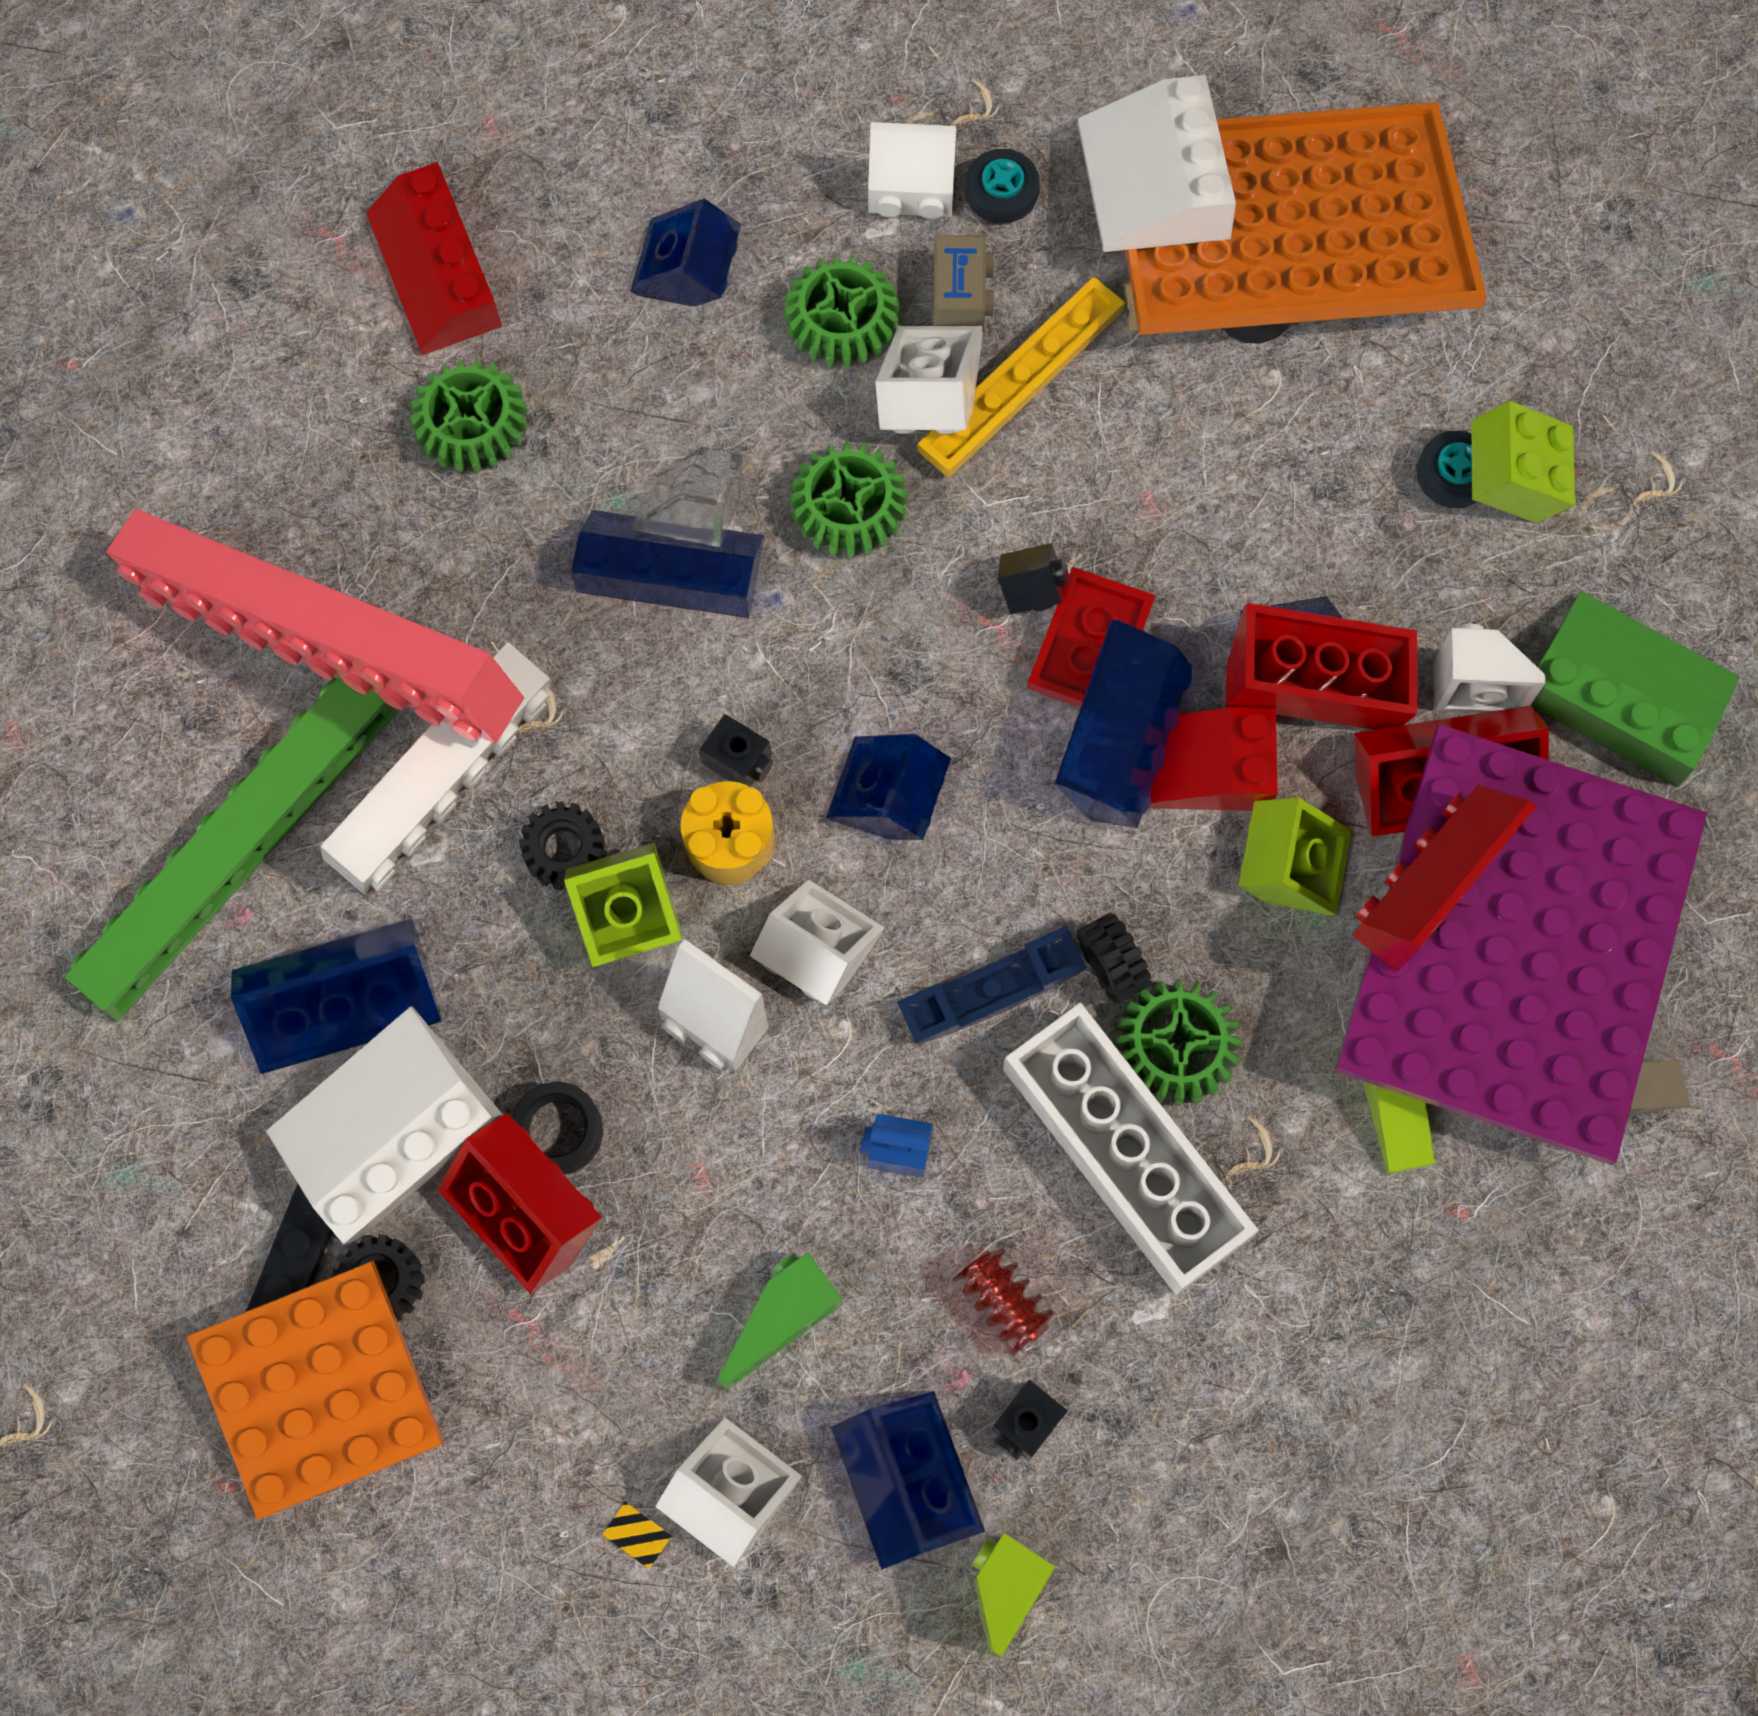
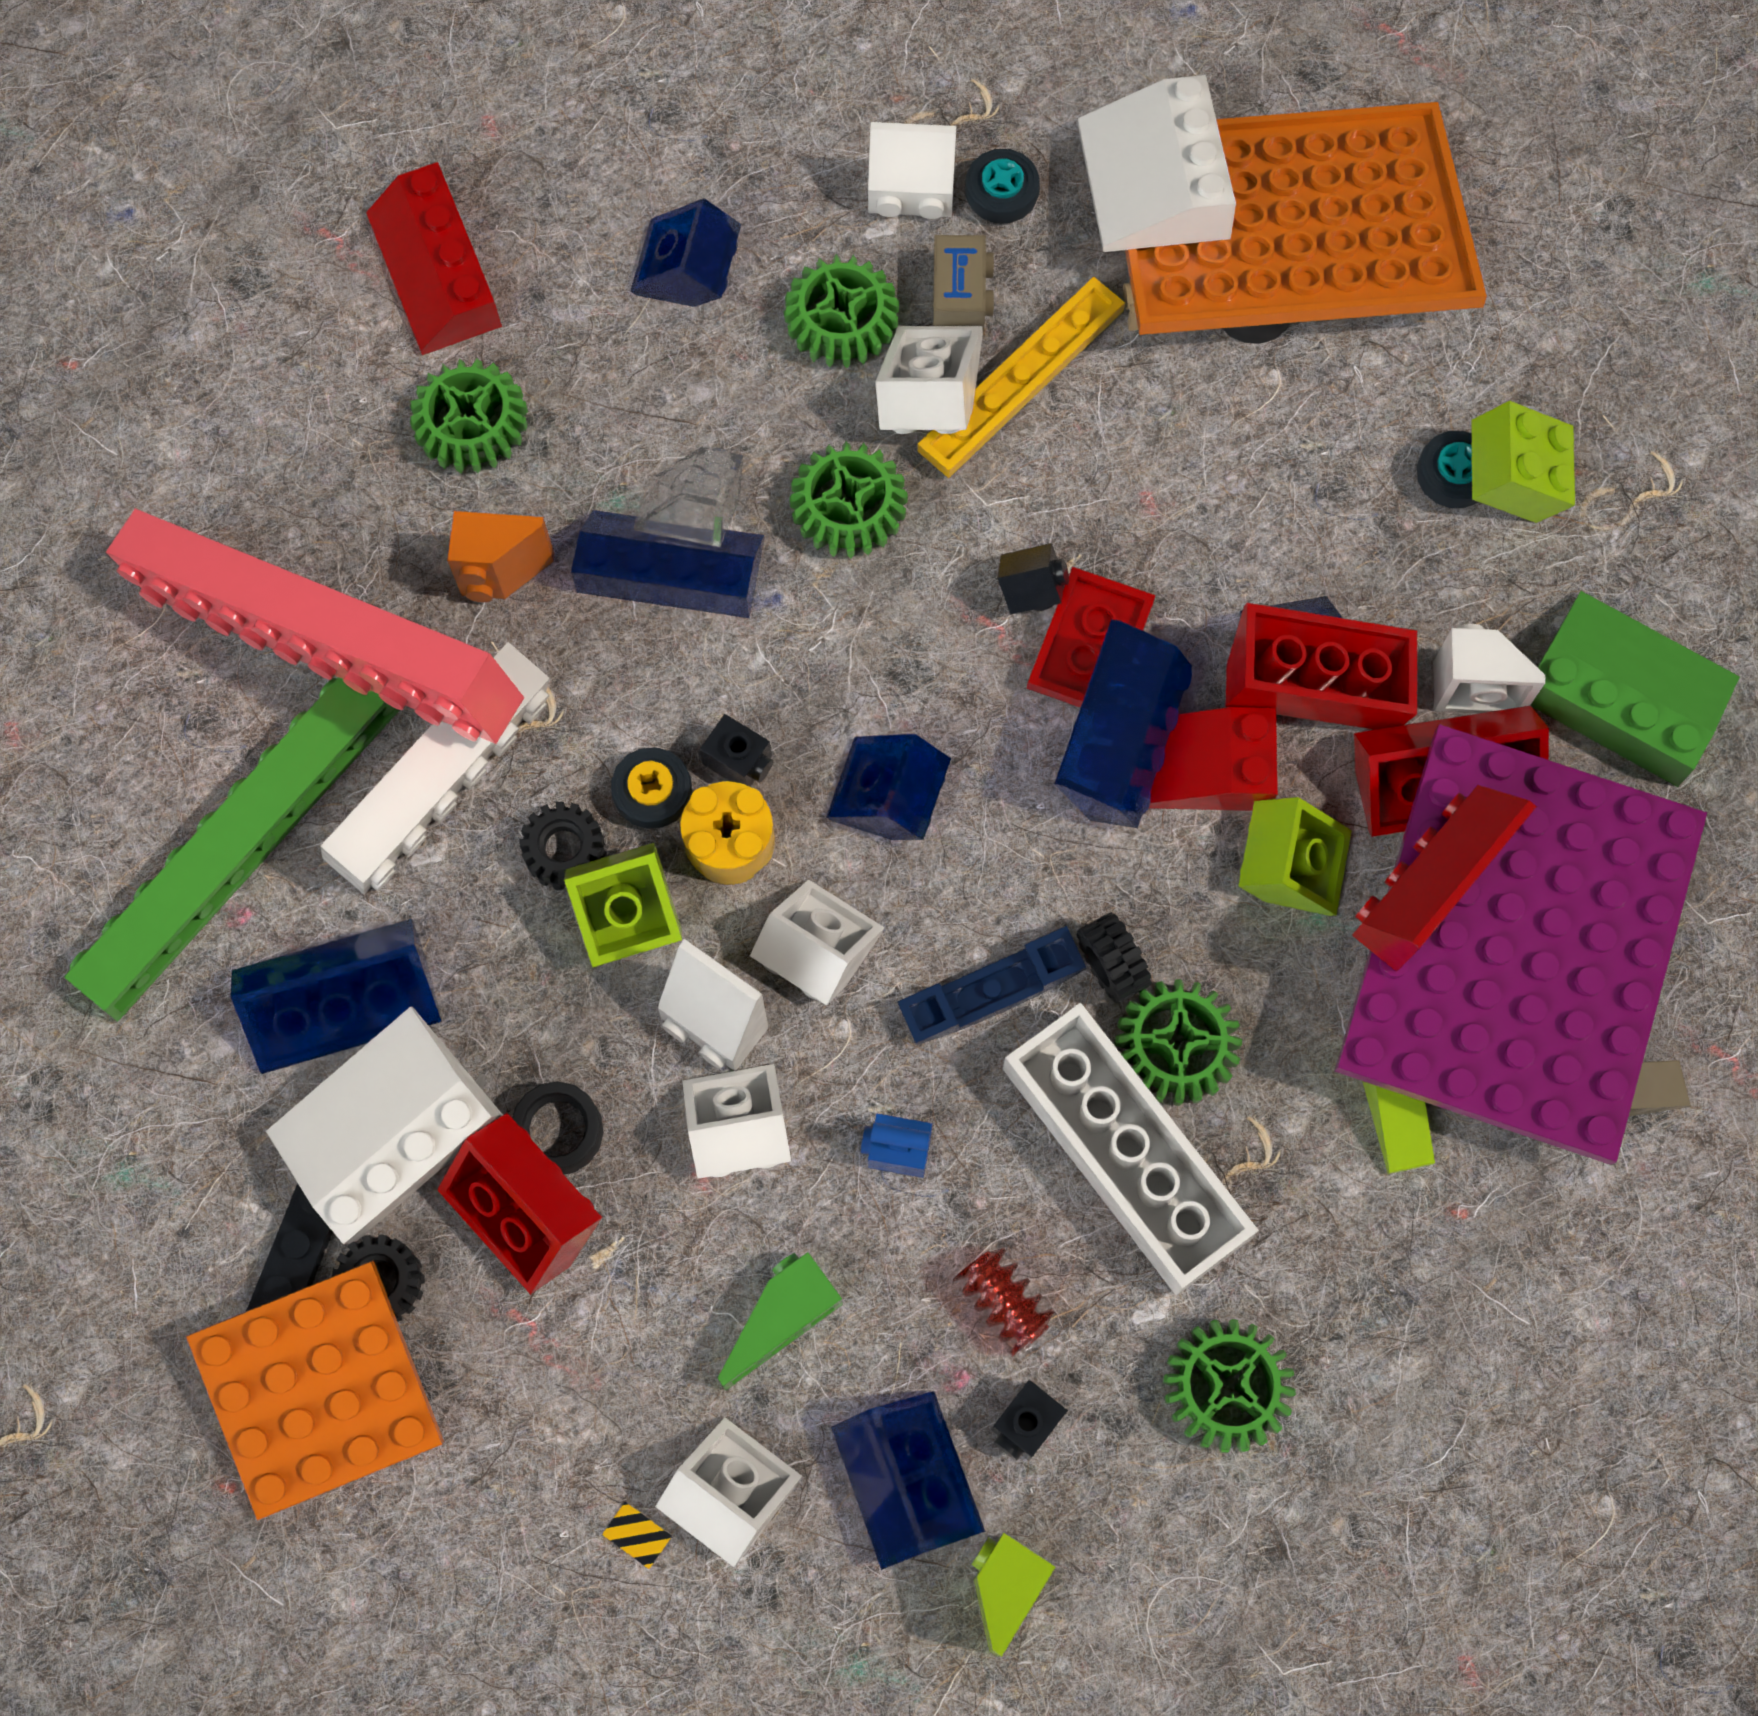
none -> orange slope [447,511,555,602]
none -> black wheel [611,747,692,829]
none -> white slope [682,1064,791,1179]
none -> bright green gear [1163,1319,1296,1453]

